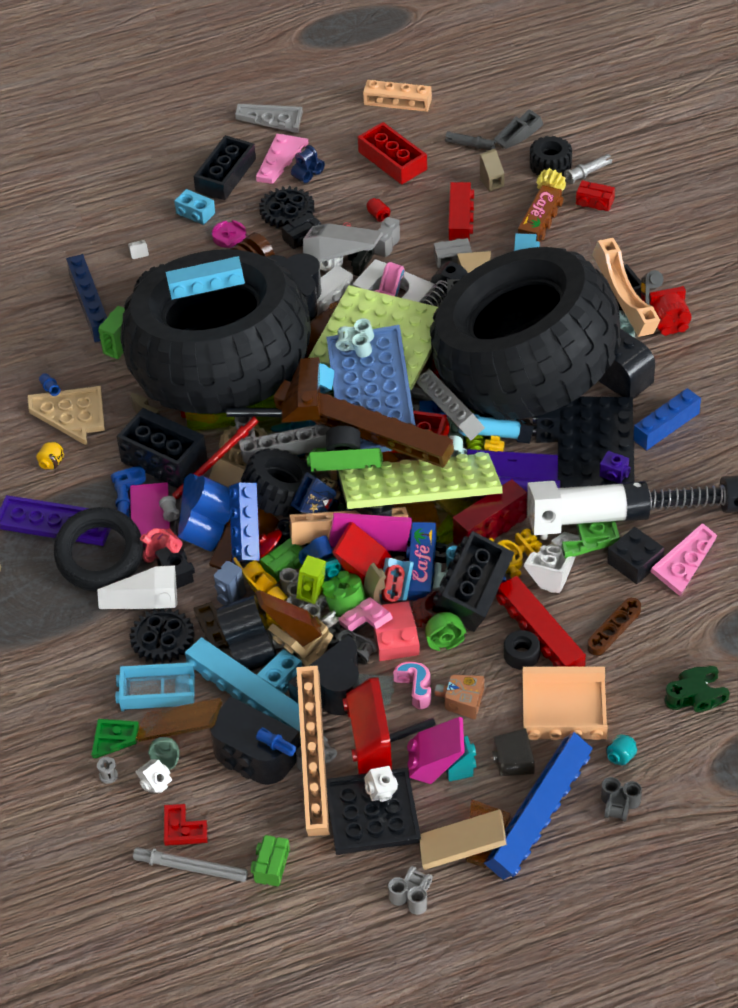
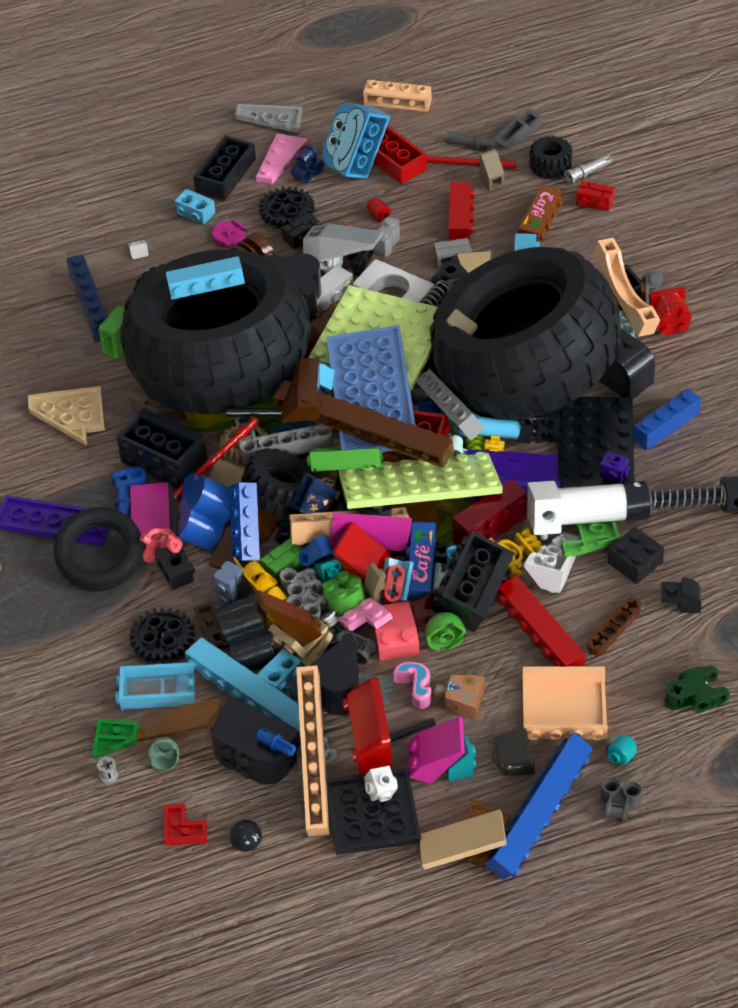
yellow head [36,442,64,470] -> none
blue pin [39,373,61,396] -> none
white wedge [97,565,178,609] -> none
light grey axle [133,847,248,882] -> none
white brick [135,759,172,793] -> none
light grey bush [159,496,180,522] -> none
bright green brick [251,835,290,887] -> none
red dish [259,529,282,559] -> none
lime brick [296,555,326,604] -> none
black tyre [326,426,360,451] -> none
light aqua piece [336,318,374,358] -> none
bright pink animal [375,262,405,297] -> none
light grey piece [388,866,433,915] -> none
black tyre [504,630,540,670] -> none
light yellow gear [536,168,566,191] -> none
bright pink wing [651,523,717,596] -> none
none -> black hair [230,819,262,852]
none -> brick [322,103,391,179]
none -> red bar [427,156,517,168]
none -> dark tan slope [446,309,478,336]
none -> black brick [661,577,701,613]

